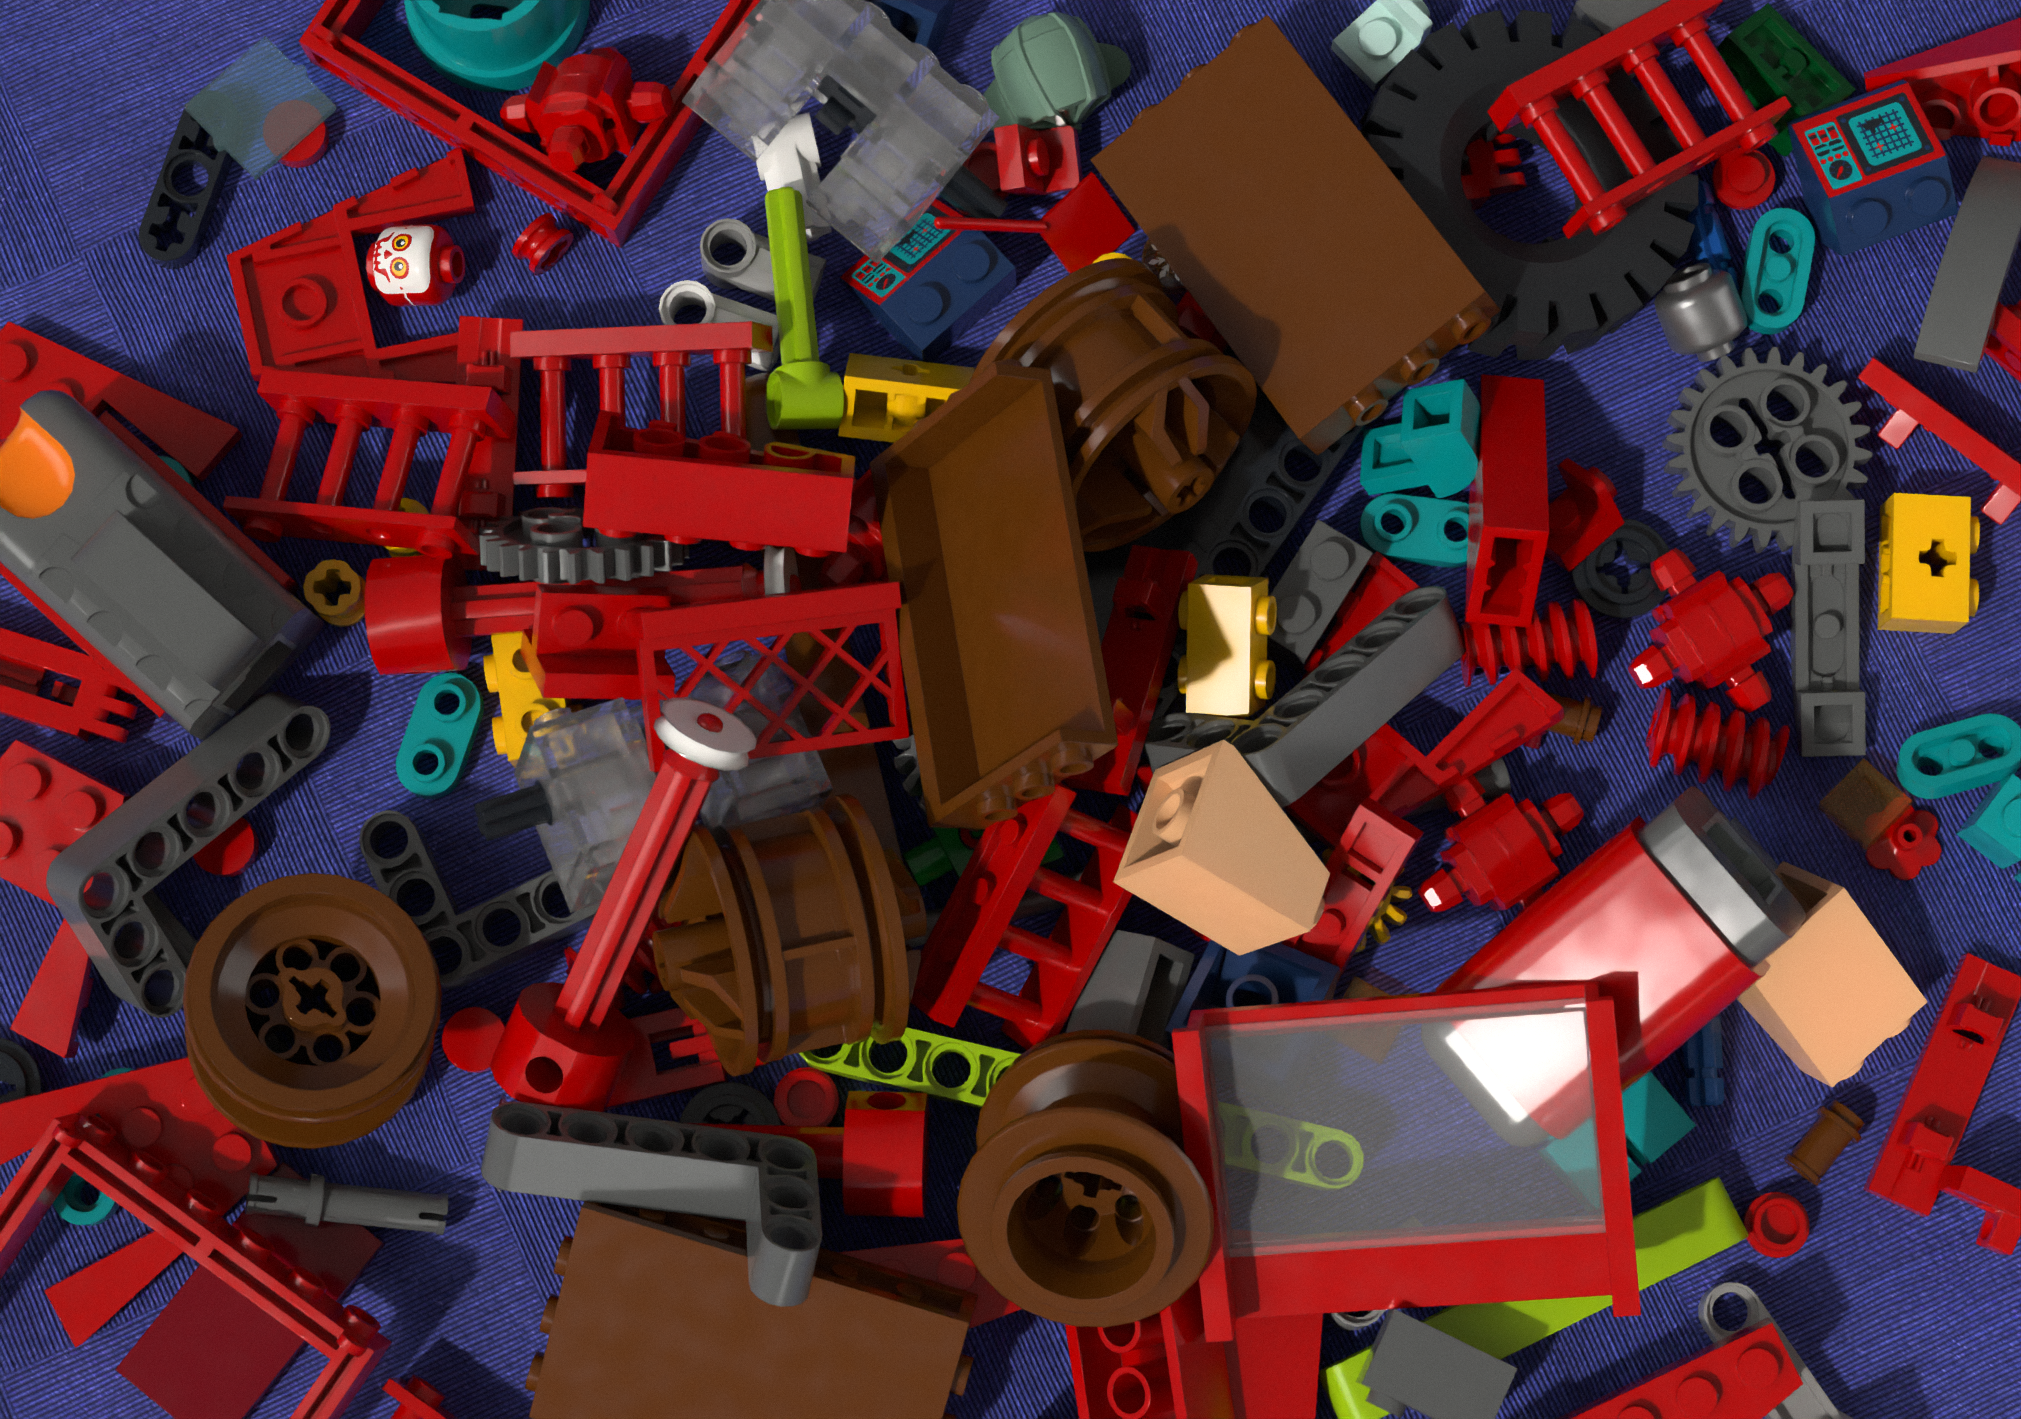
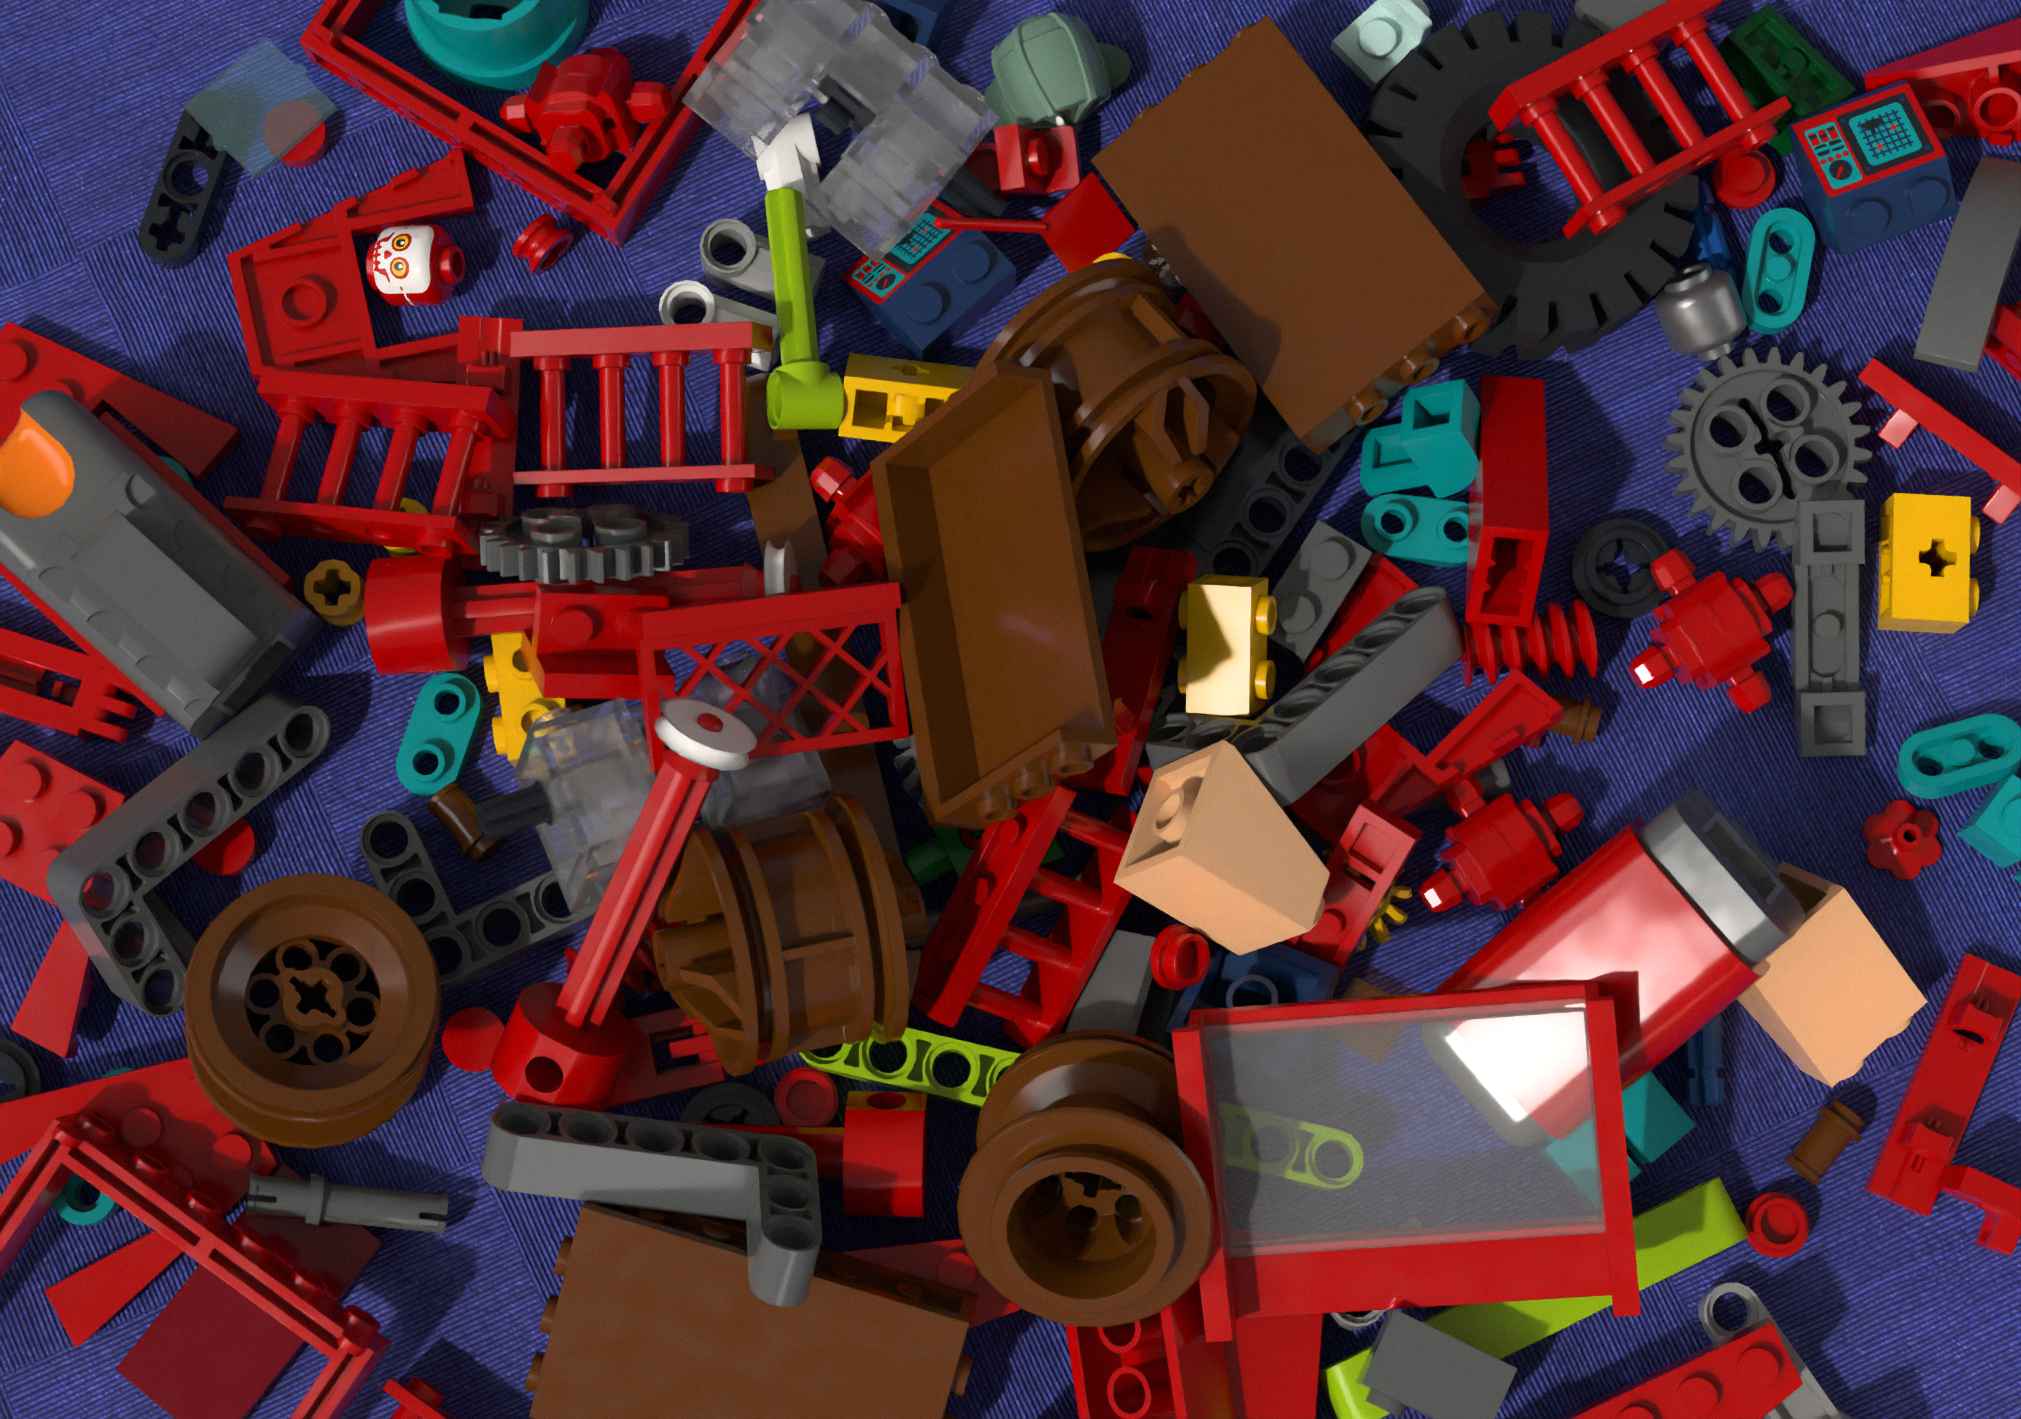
red wedge [583,409,855,557] -> none
red bracket [1545,457,1625,572] -> none
red piece [1645,687,1790,800] -> none
clear orange tile [1819,758,1912,851] -> none
none -> reddish brown pin [426,781,507,864]
none -> red plate [1150,924,1210,990]

